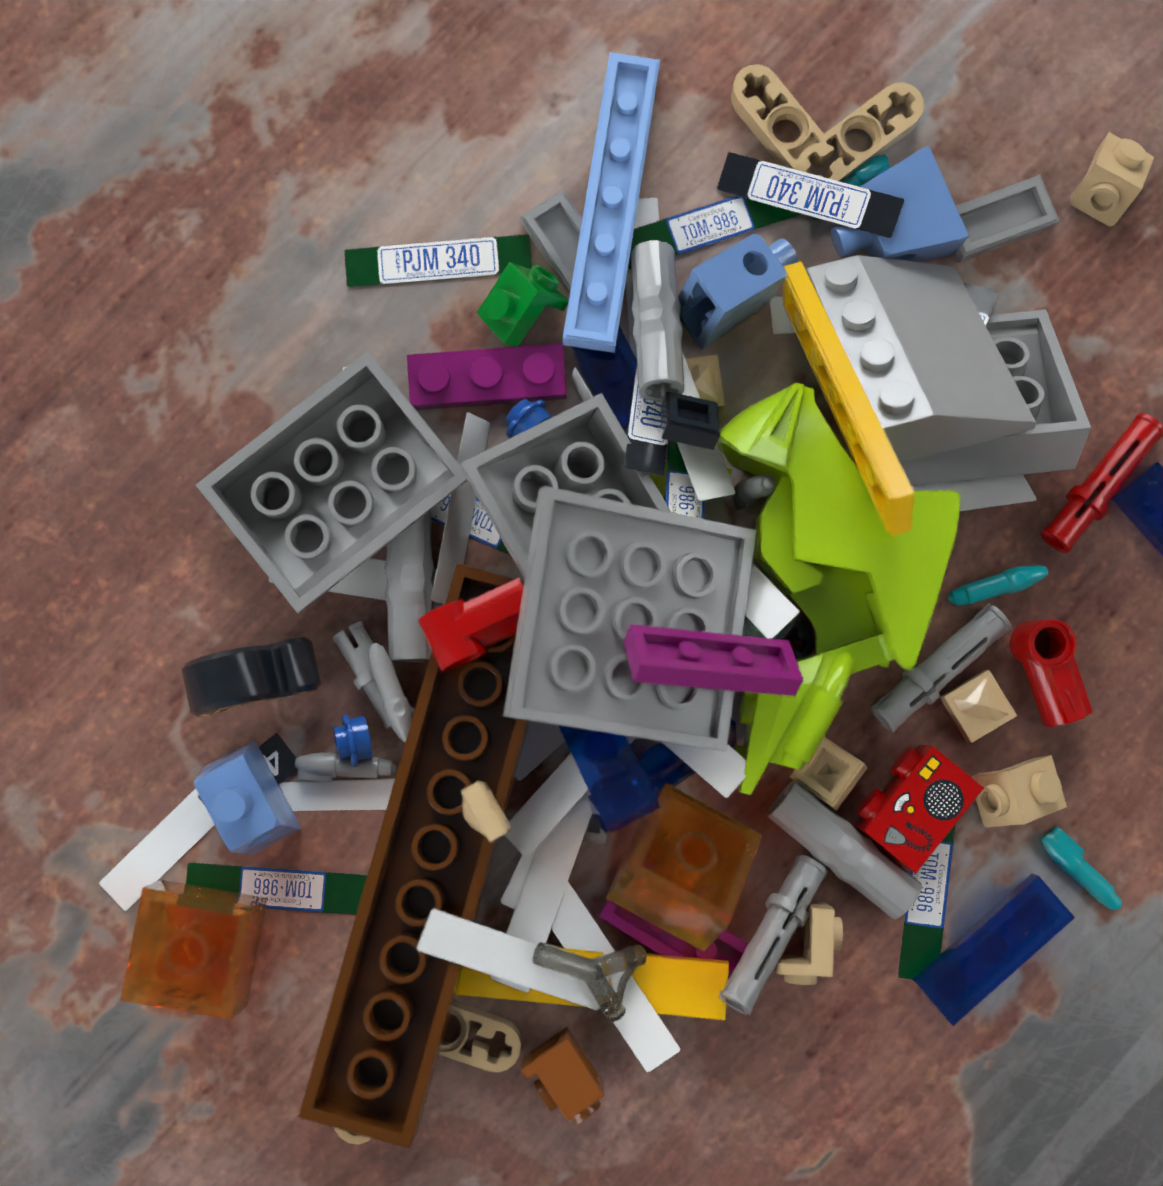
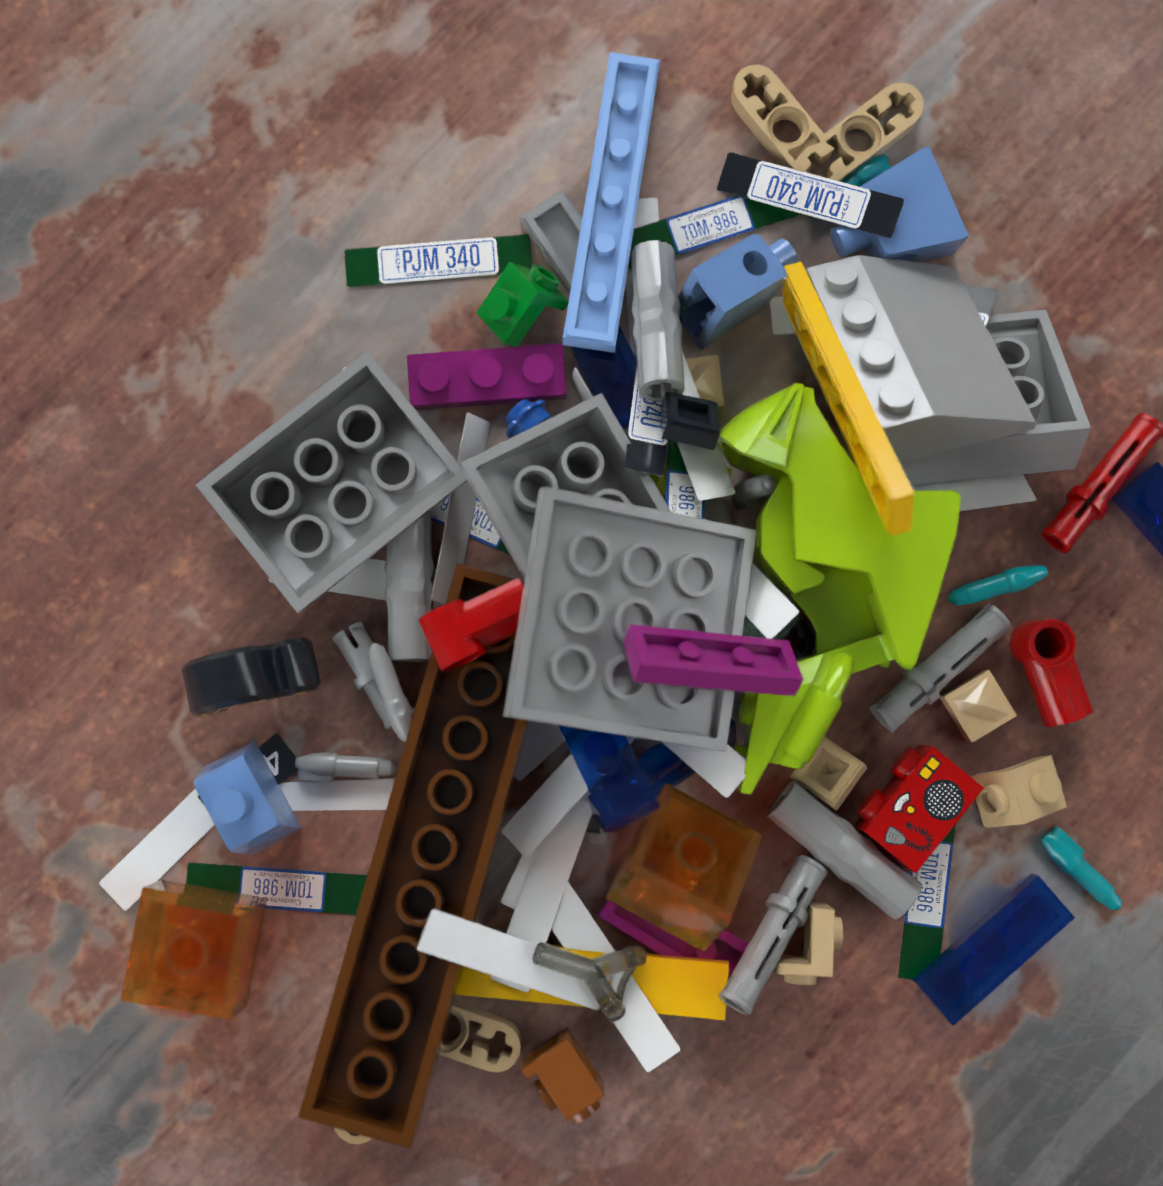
blue plate [333,714,373,767] -> none
tan tile [461,781,511,842] -> none
light grey tile [955,175,1060,263] -> none
tan bracket [1069,132,1154,226] -> none

